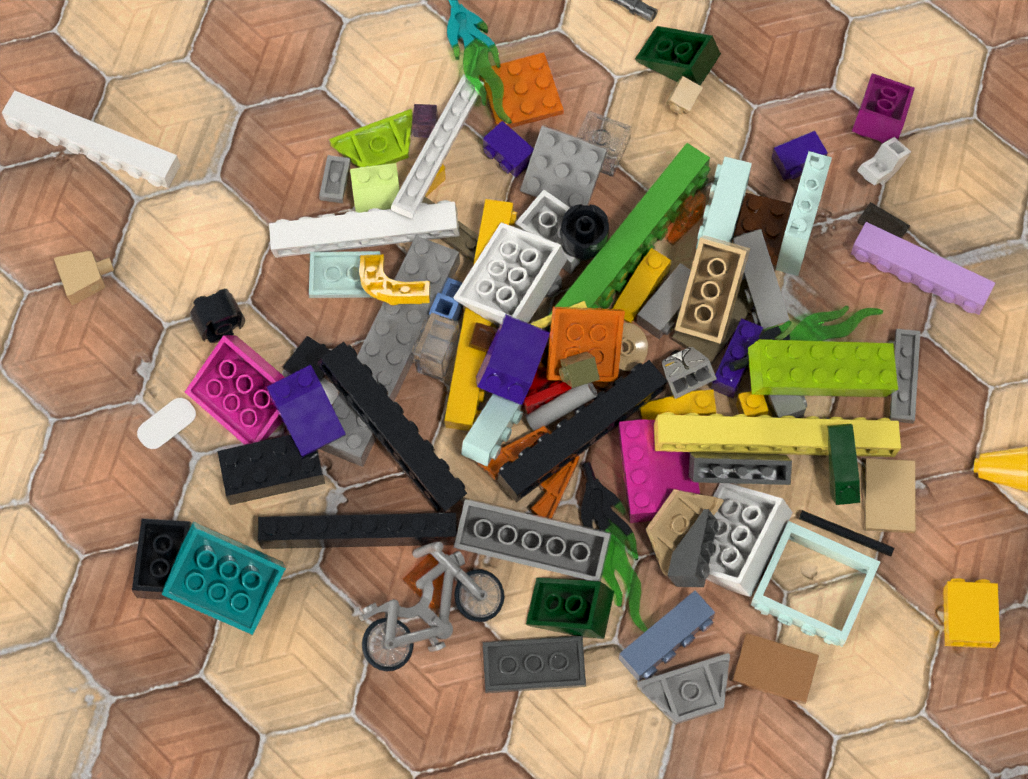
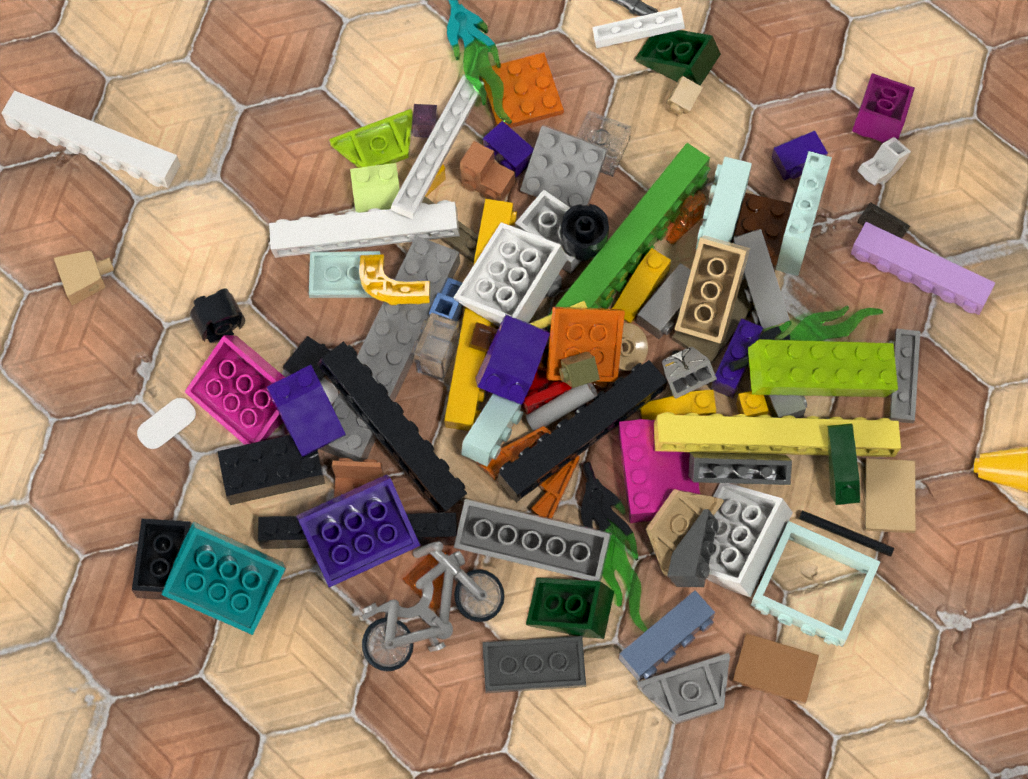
light grey plate [319,155,351,203] -> none
yellow brick [943,578,1000,648] -> none
none -> dark purple slope [296,474,420,588]
none -> nougat bracket [332,458,384,498]
none -> nougat brick [460,141,515,201]
none -> white plate [593,7,685,48]

